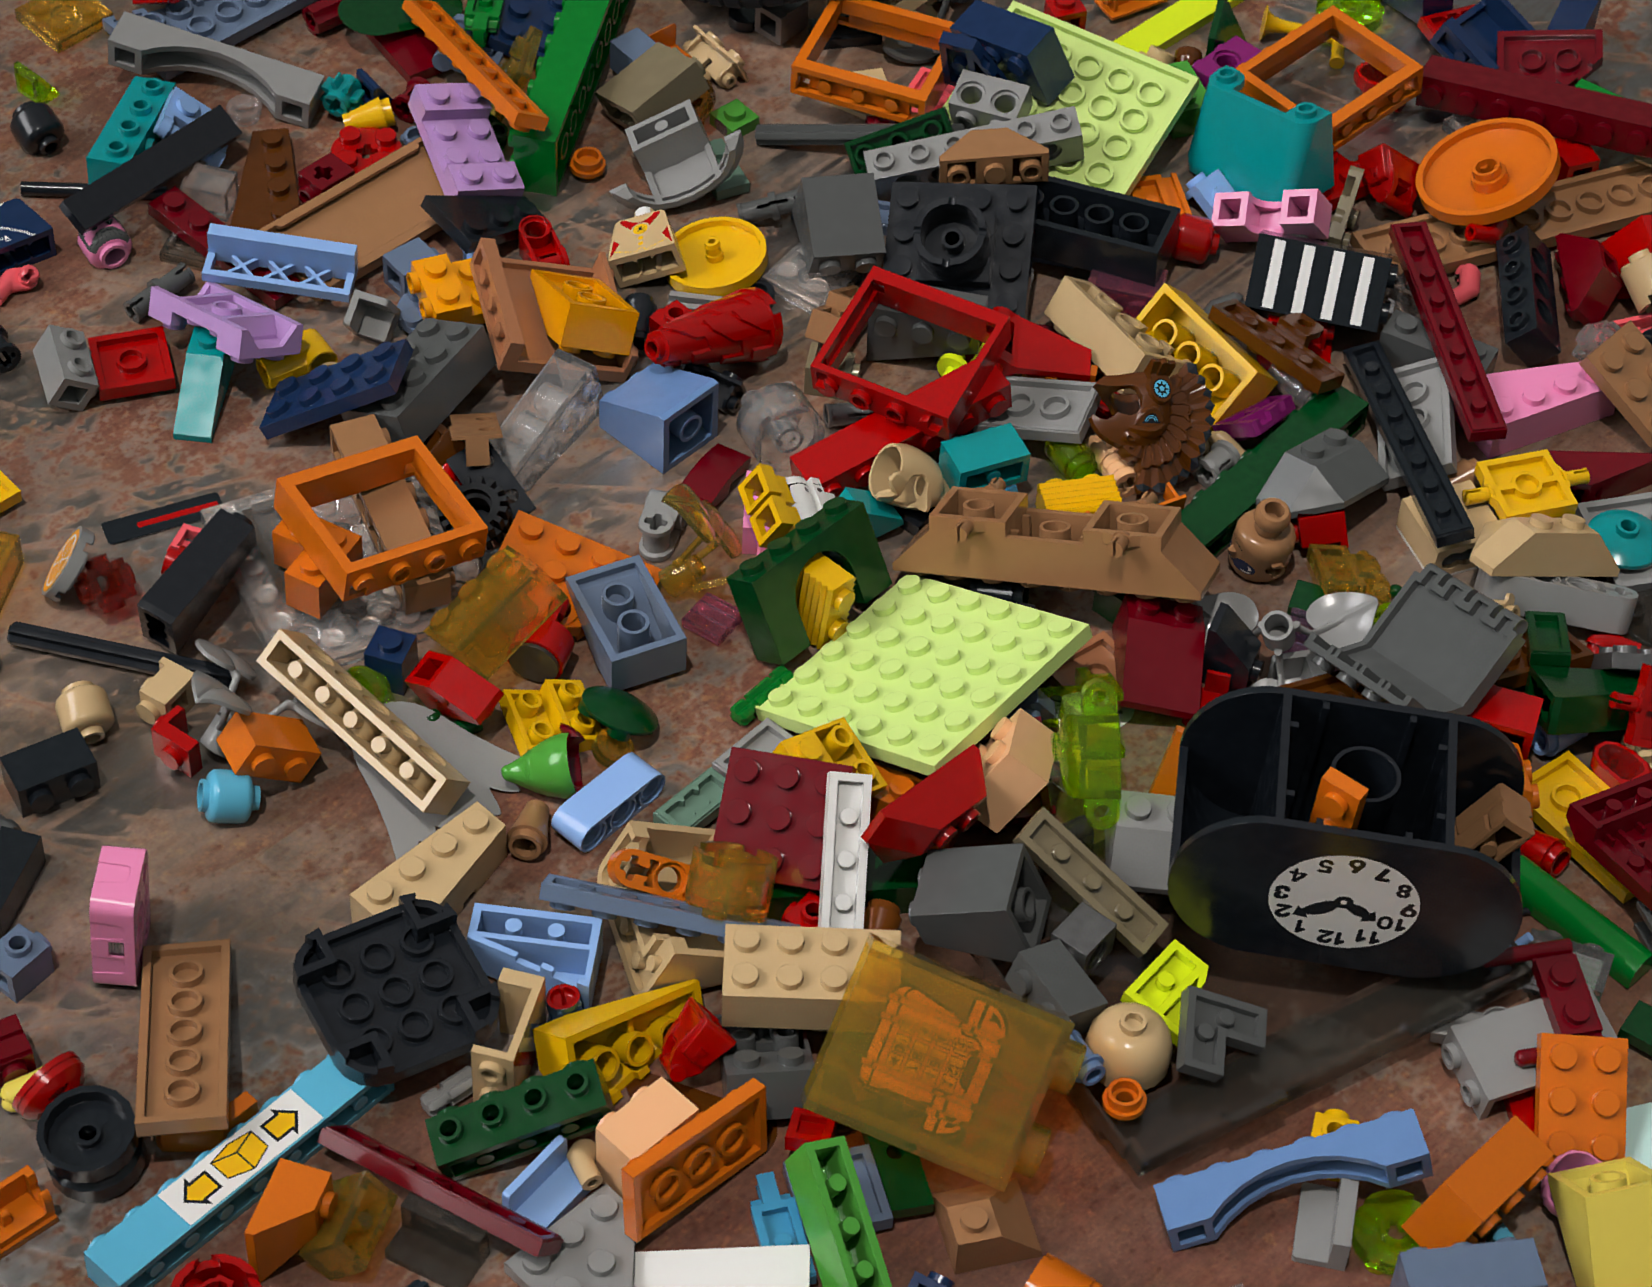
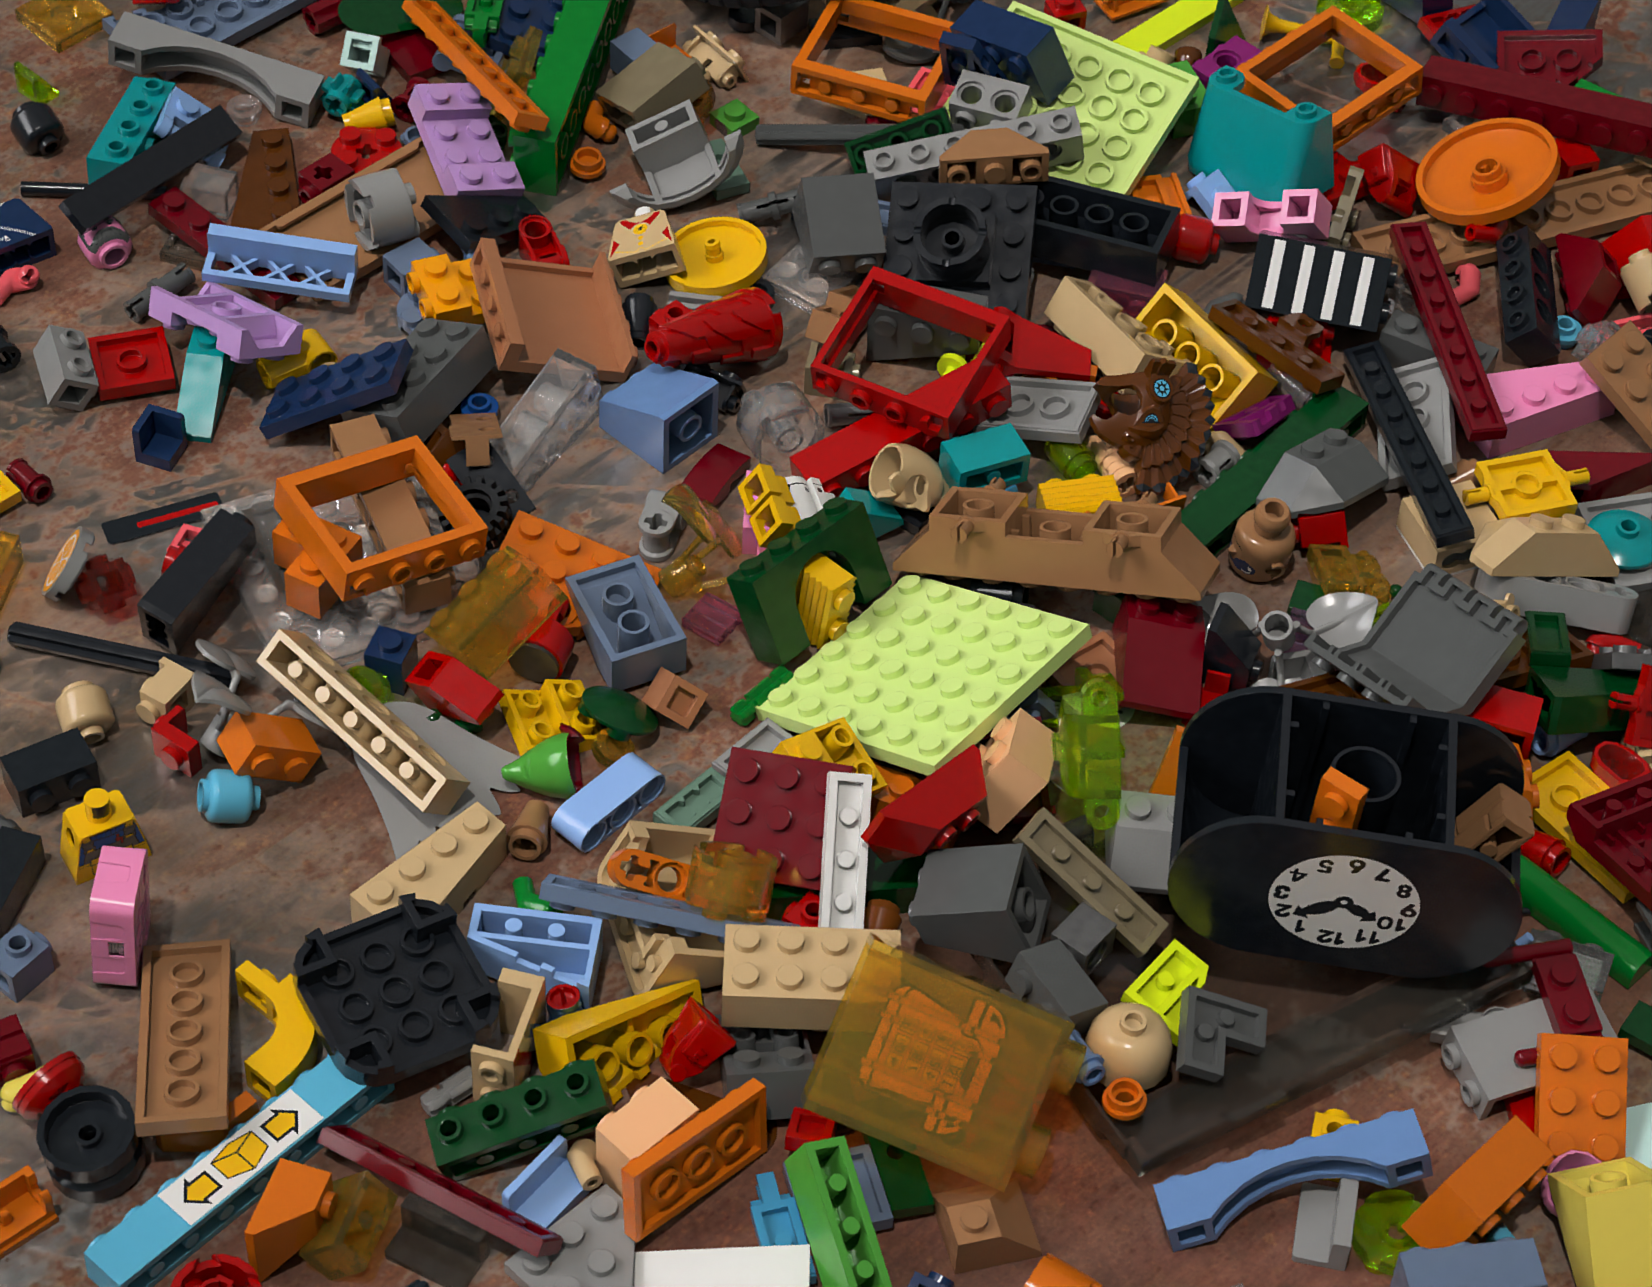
light grey panel [343,289,401,343] -> none
light orange slope [530,269,640,358] -> none
none -> dark red pin [6,458,53,503]
none -> yellow torso [60,788,152,885]
none -> dark blue panel [132,404,188,472]
none -> yellow arch [235,959,318,1101]
none -> light aqua brick [340,30,390,77]
none -> light grey brick [344,168,420,251]
none -> blue plate [460,393,499,416]
none -> green arm [512,876,563,913]
none -> orange arm [583,100,617,143]
none -> nougat panel [642,667,709,729]
none -> medium azure plate [1558,315,1583,349]

